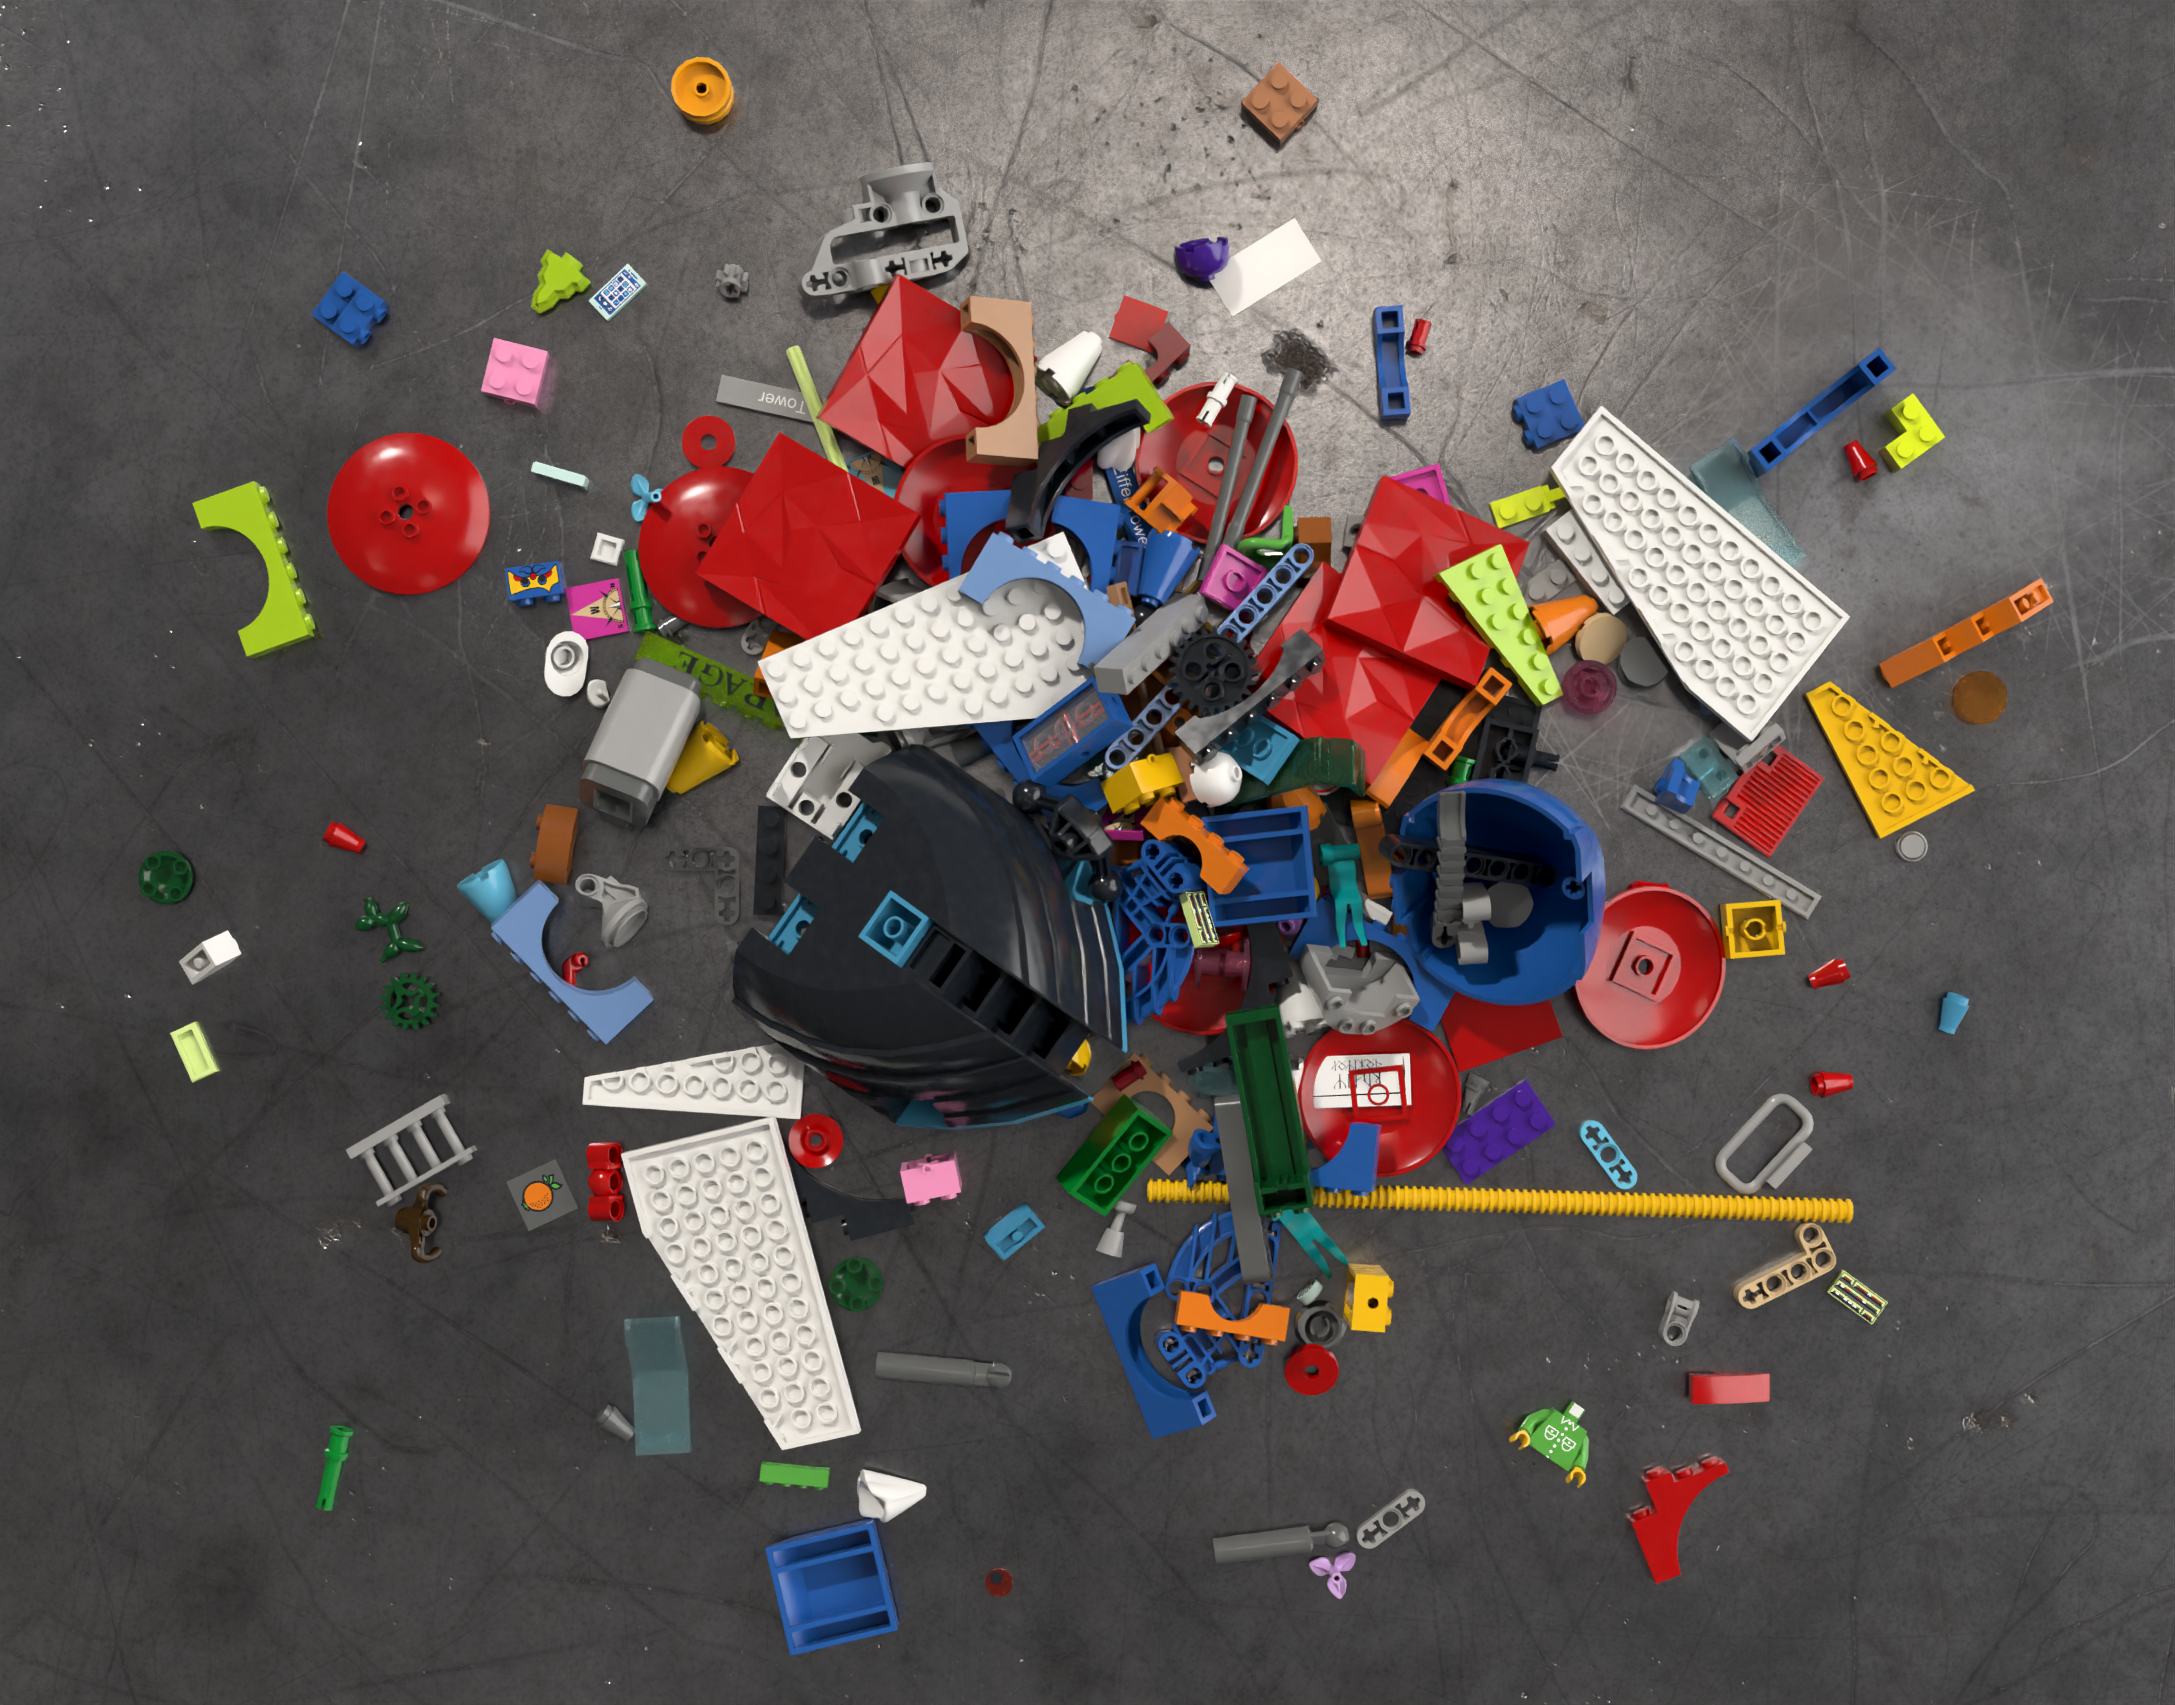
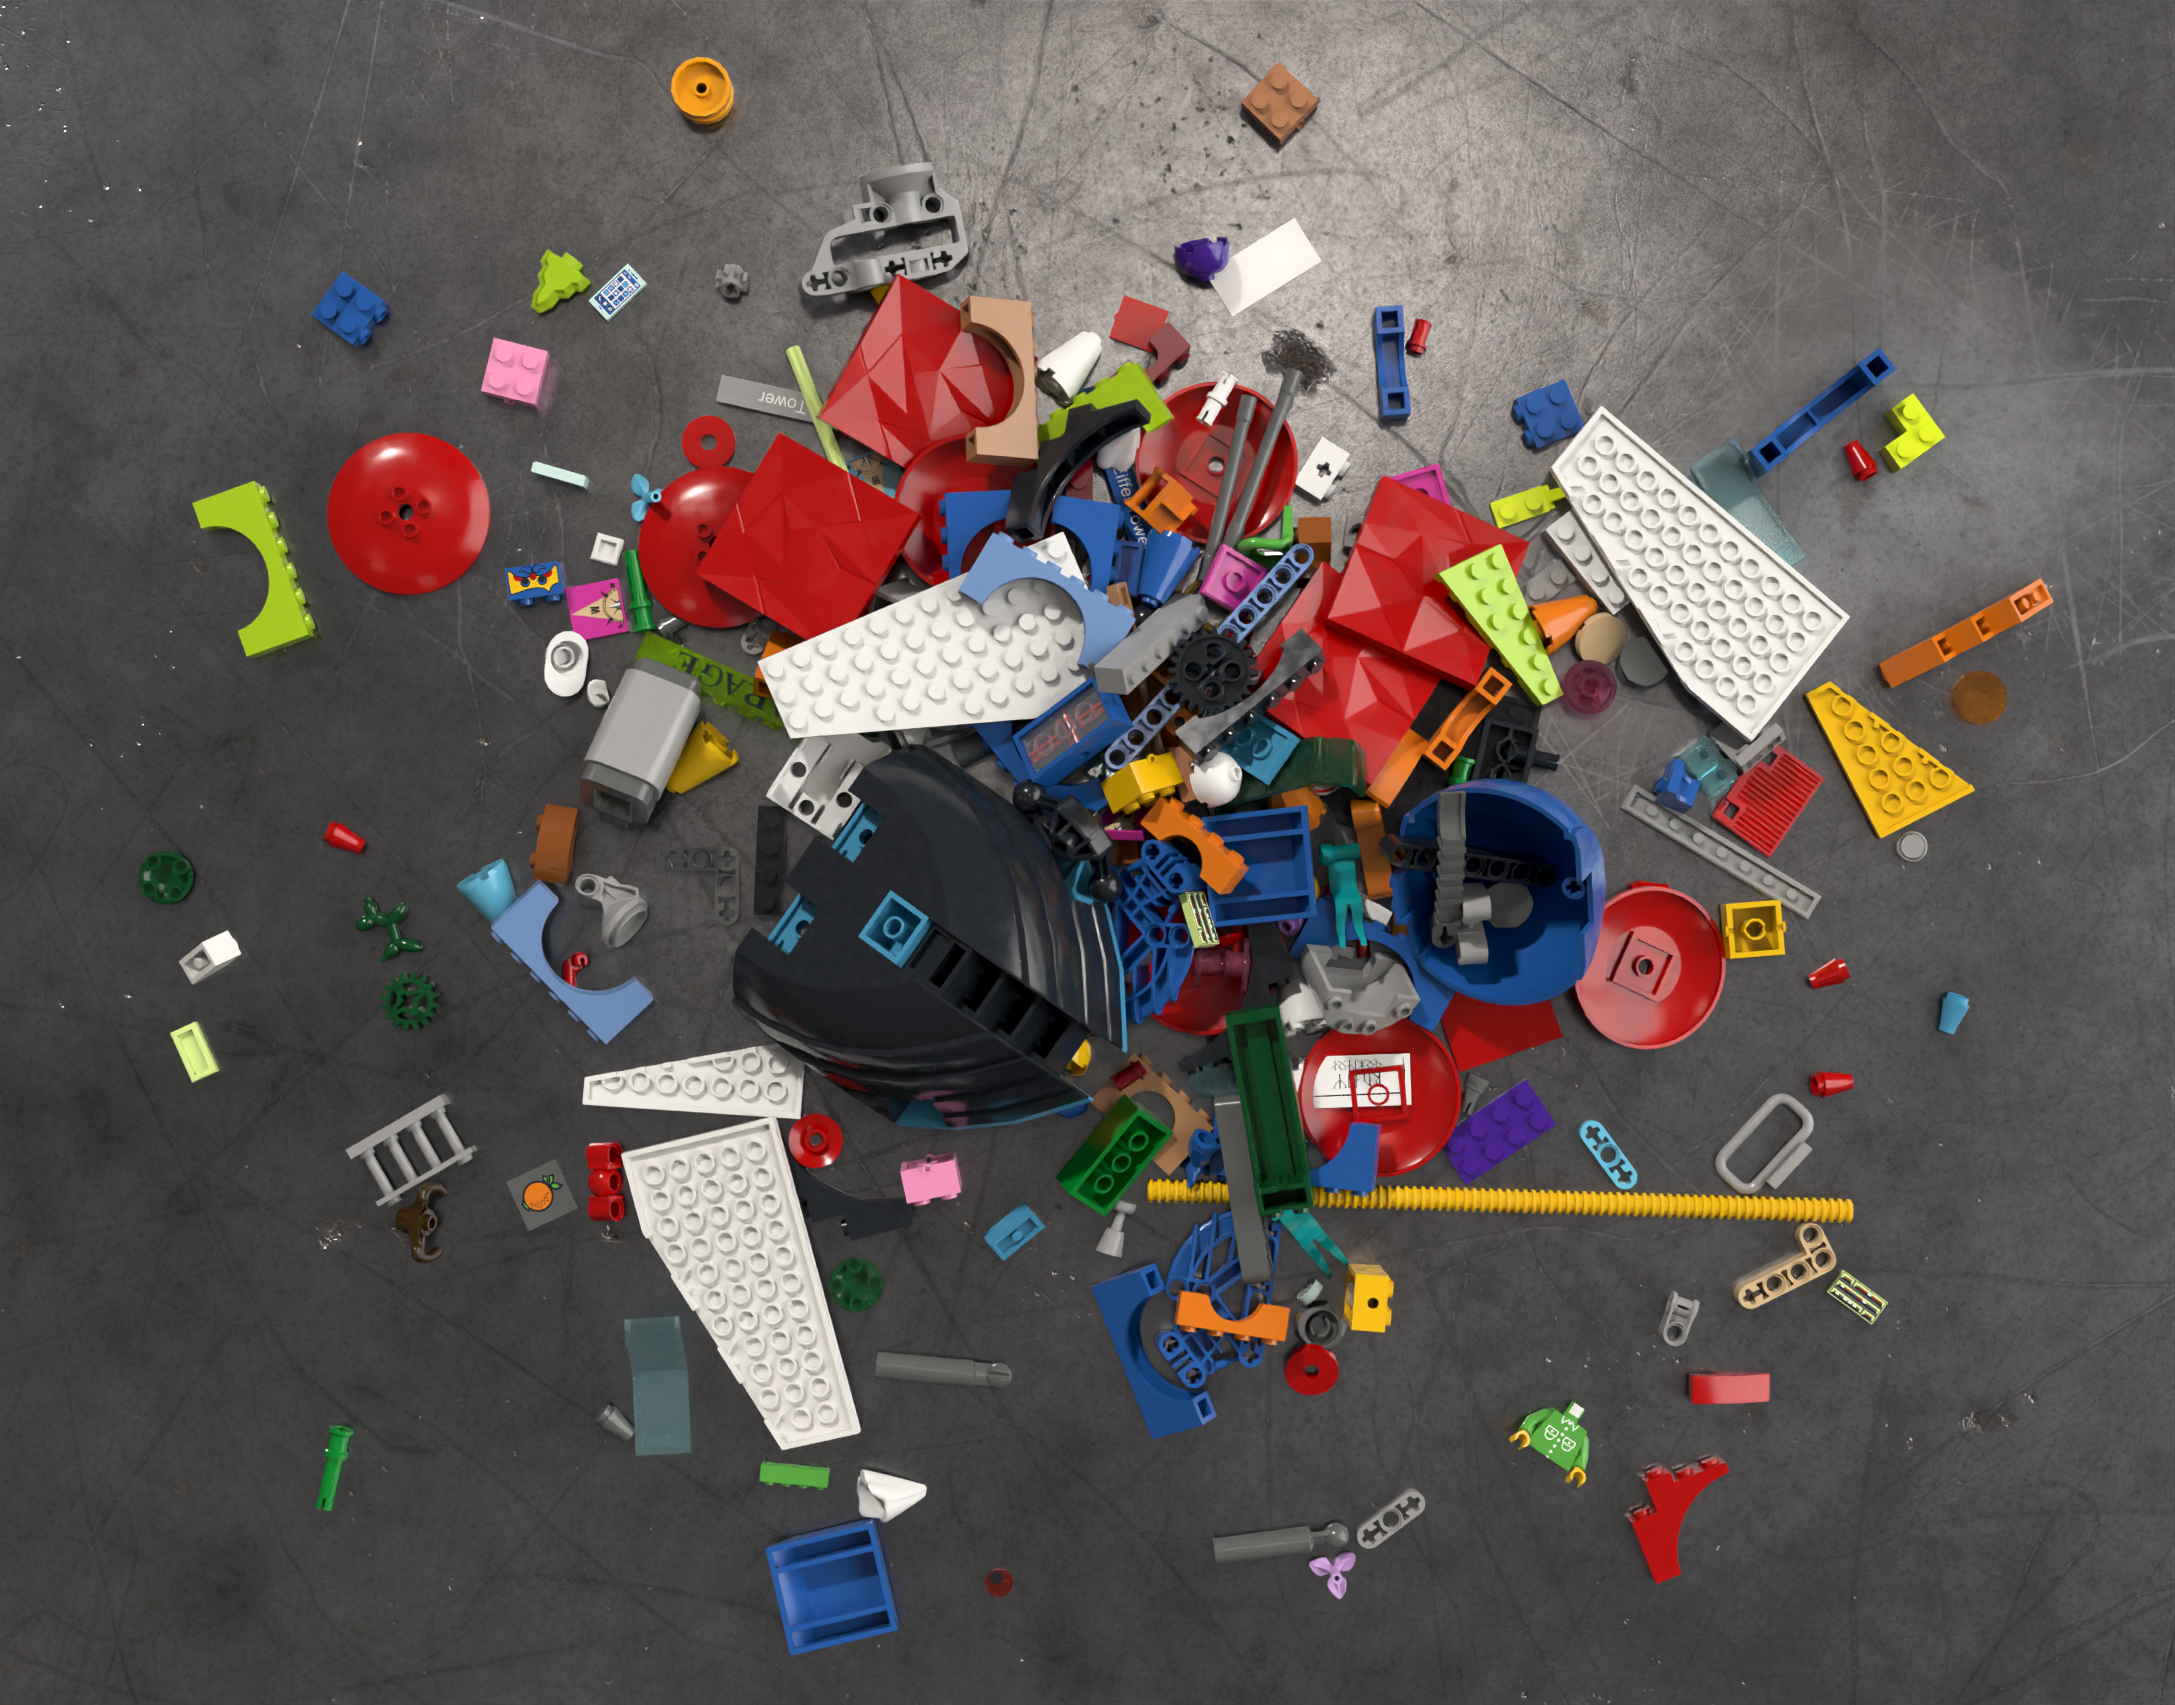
none -> white brick [1294,437,1351,503]

